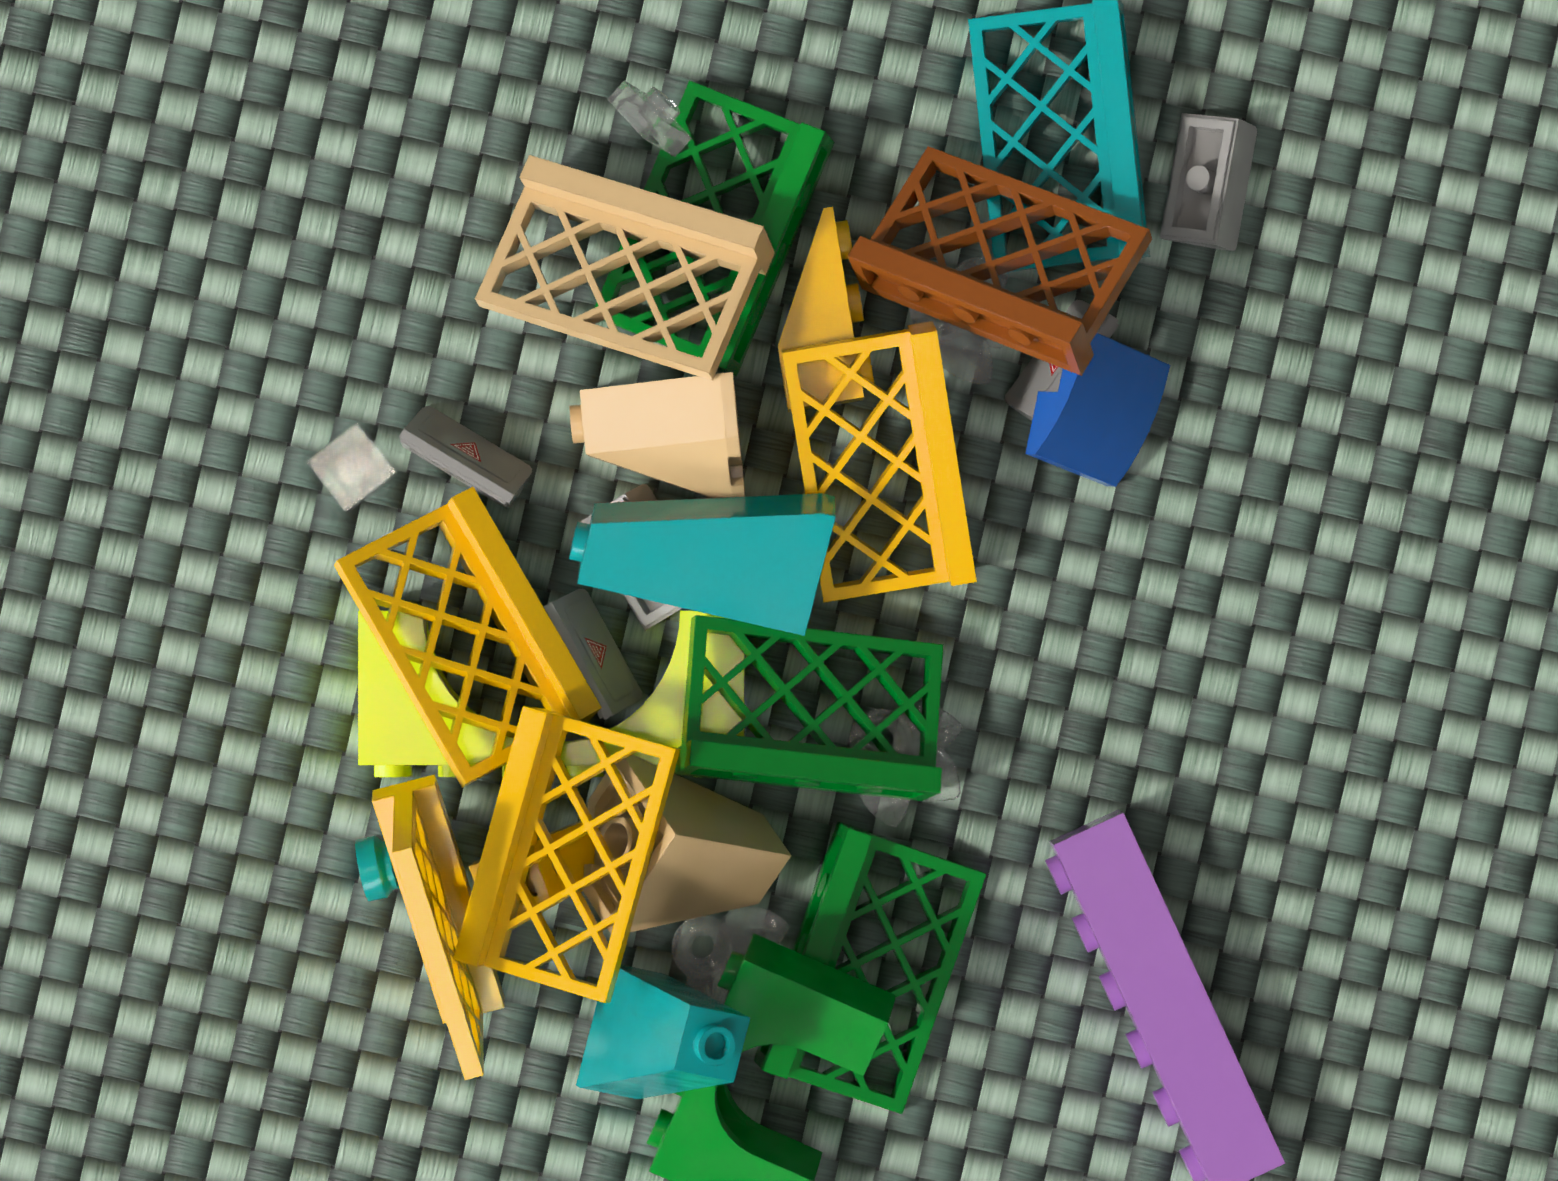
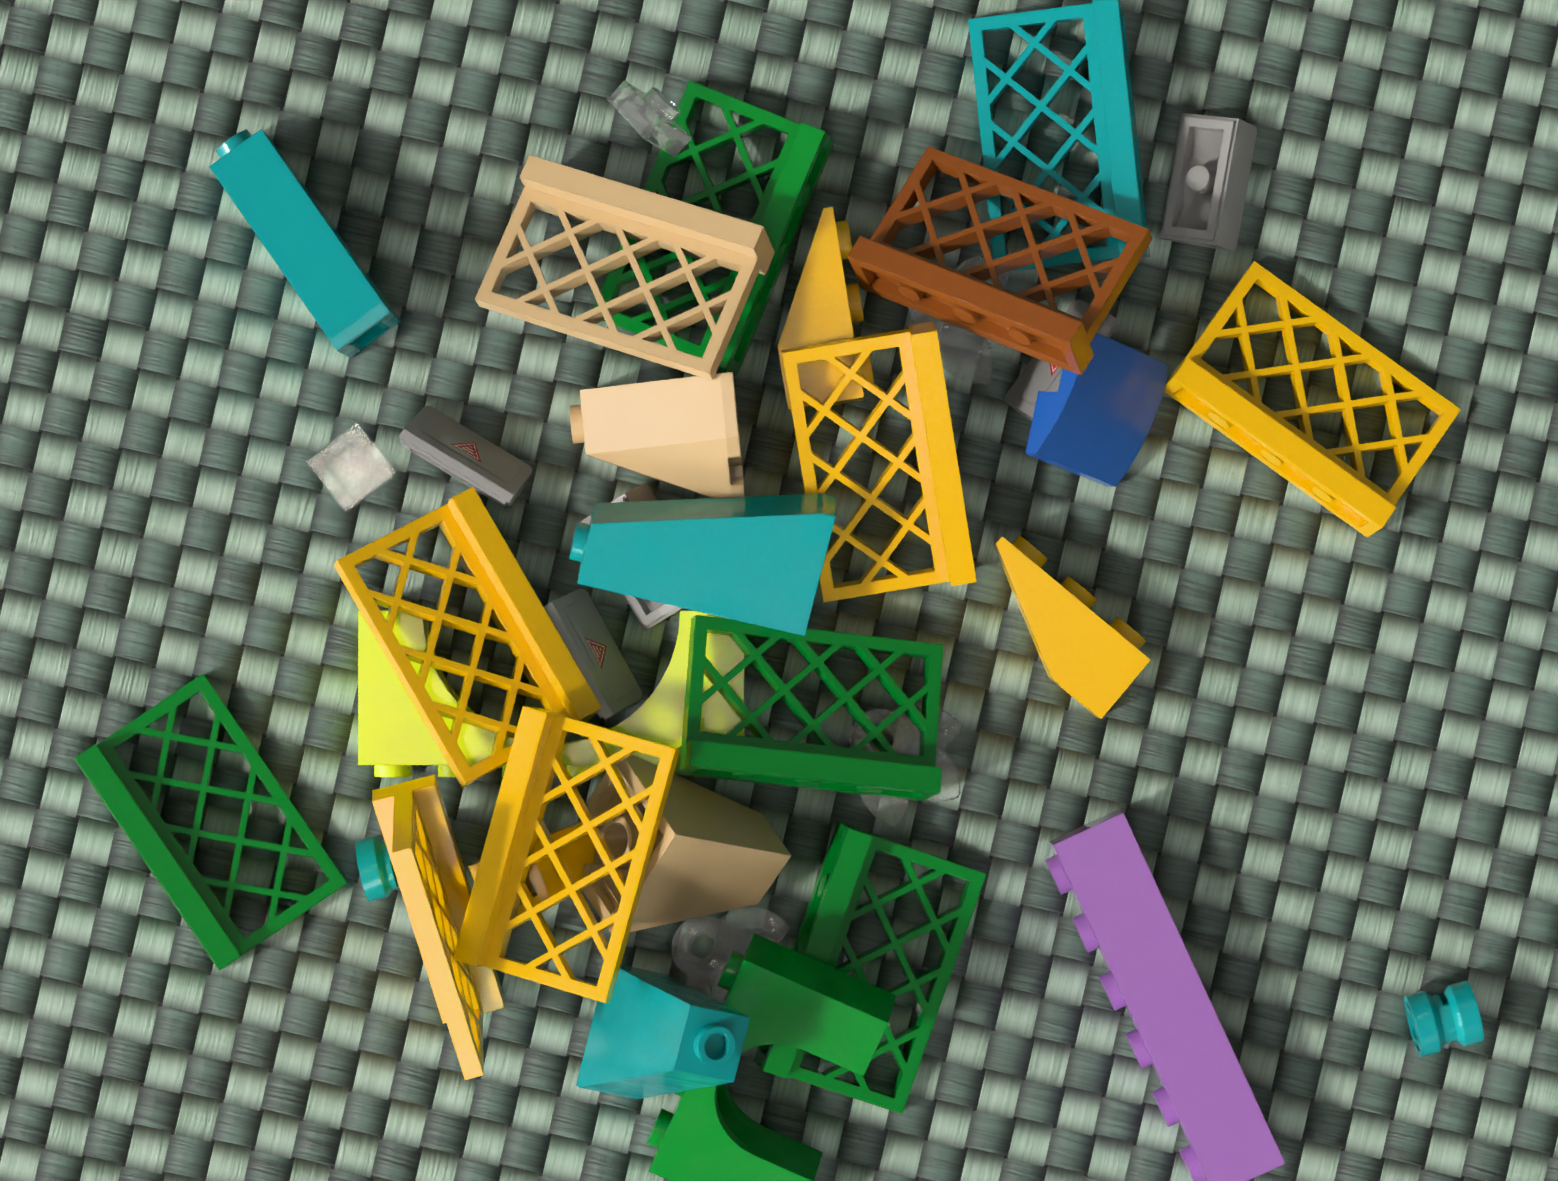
none -> green fence [74,674,347,971]
none -> teal slope [209,129,402,358]
none -> yellow slope [993,535,1151,719]
none -> yellow fence [1164,261,1461,537]
none -> teal wheel [1404,980,1484,1057]

